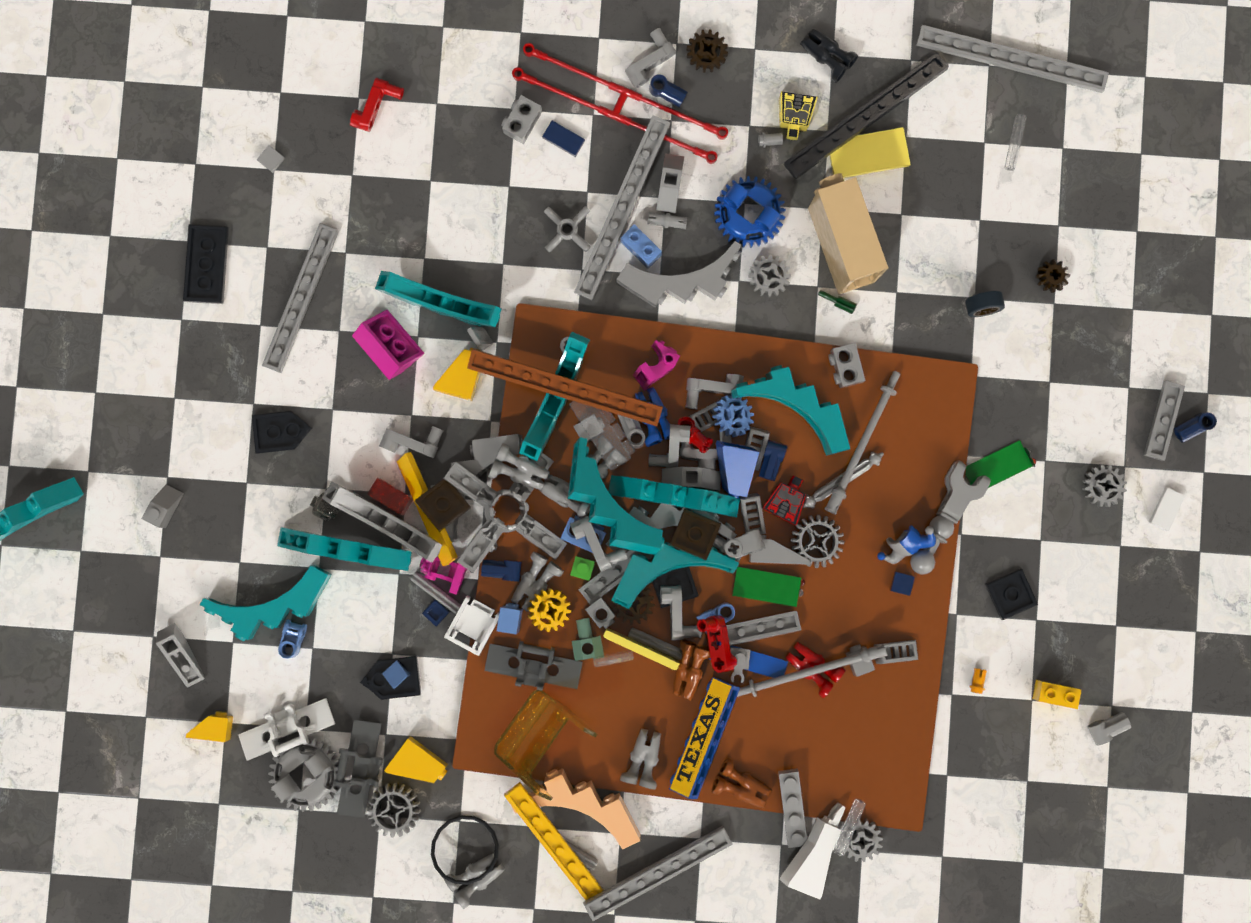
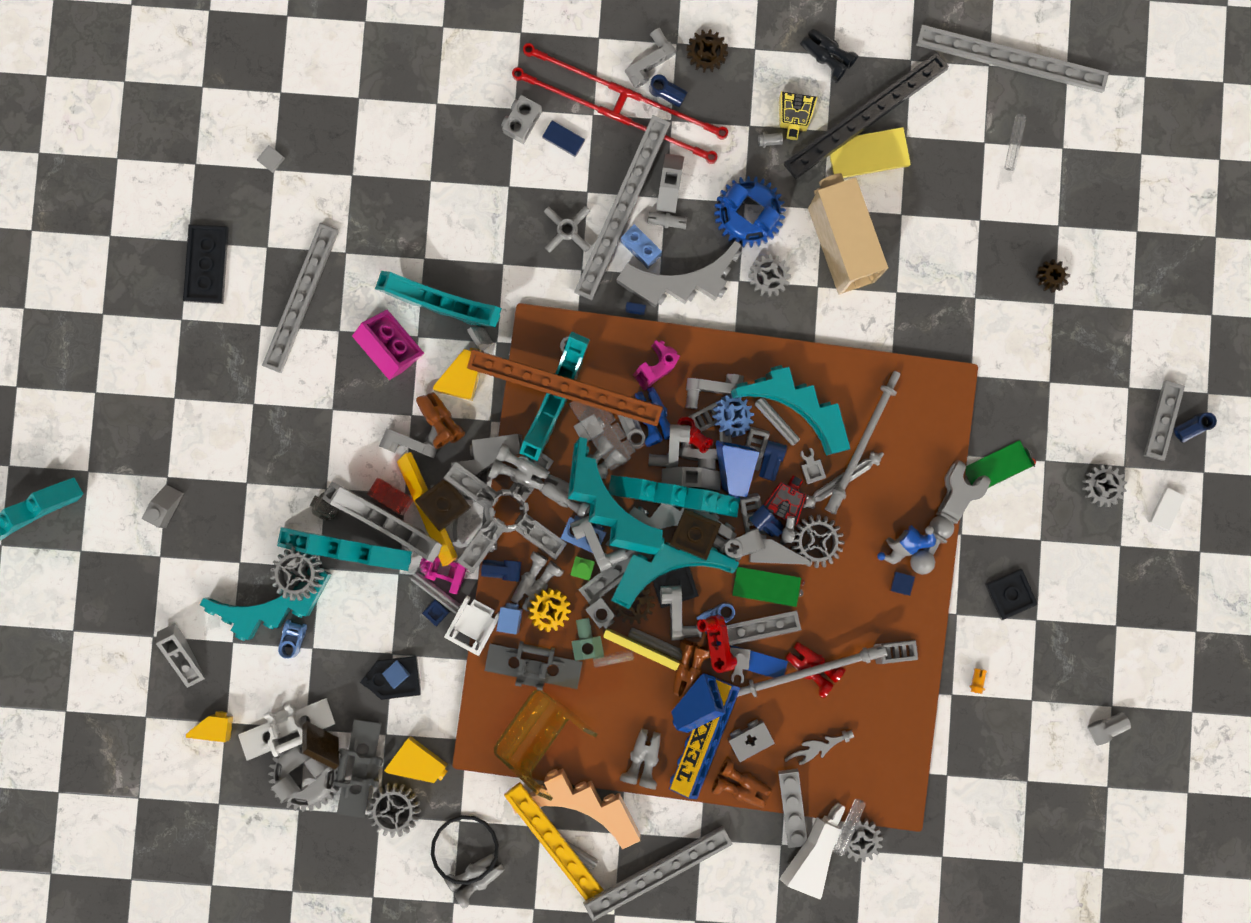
black tile [252,411,312,454] -> none
red beam [350,78,404,132] -> none
dark green axle [818,290,857,314] -> none
light grey brick [828,343,866,388] -> none
light grey brick [845,644,875,677] -> none
black wheel [965,291,1005,317] -> none
yellow brick [1032,680,1081,709] -> none
none -> light grey gear [270,547,325,601]
none -> dark brown tile [302,721,339,770]
none -> dark orange piece [416,392,465,449]
none -> dark blue tile [626,302,646,315]
none -> blue slope [671,674,726,733]
none -> light grey brick [727,719,775,762]
none -> dark blue piece [749,505,784,537]
none -> light grey axle [755,397,800,446]
none -> light grey animal [780,516,795,545]
none -> light grey piece [785,730,854,765]
none -> light grey plate [800,448,826,484]

